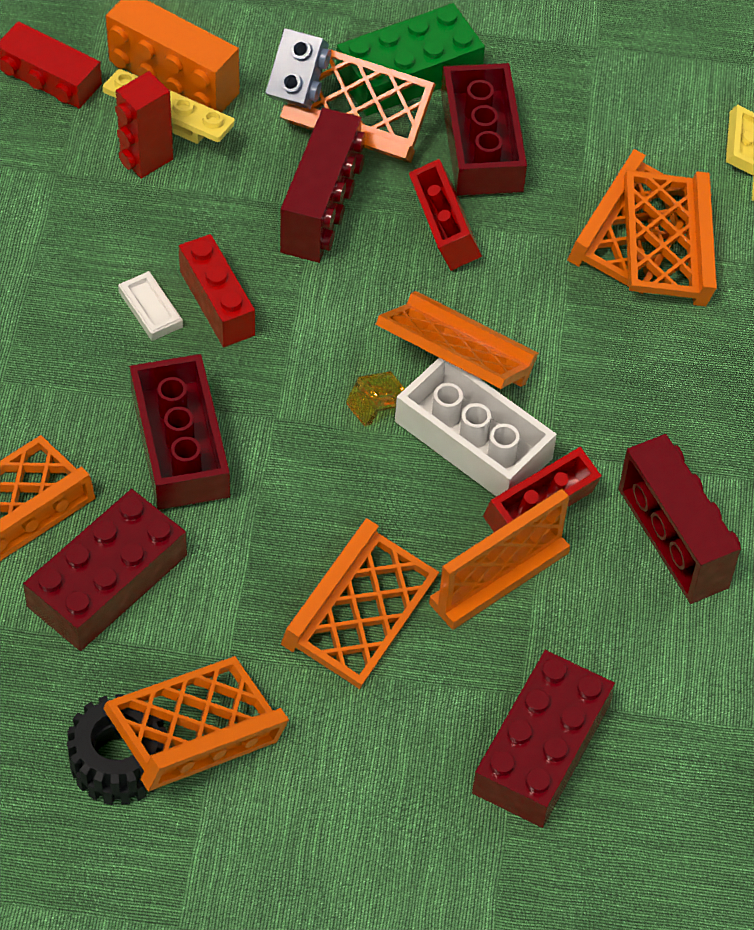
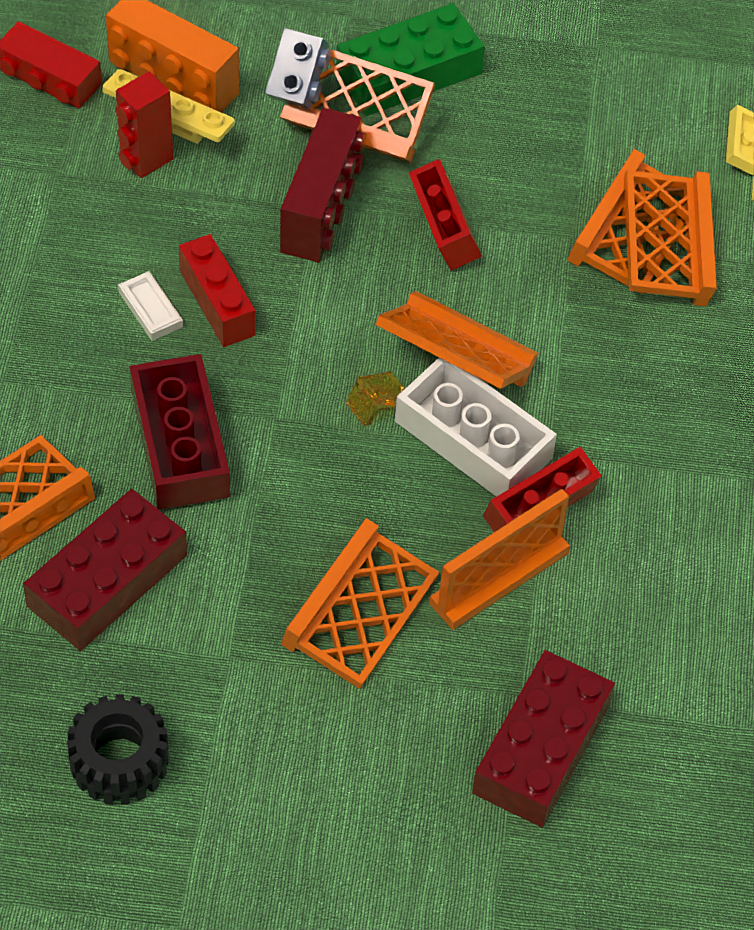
orange fence [103,656,289,792] -> none
dark red brick [441,63,527,196] -> none
dark red brick [618,433,741,604] -> none

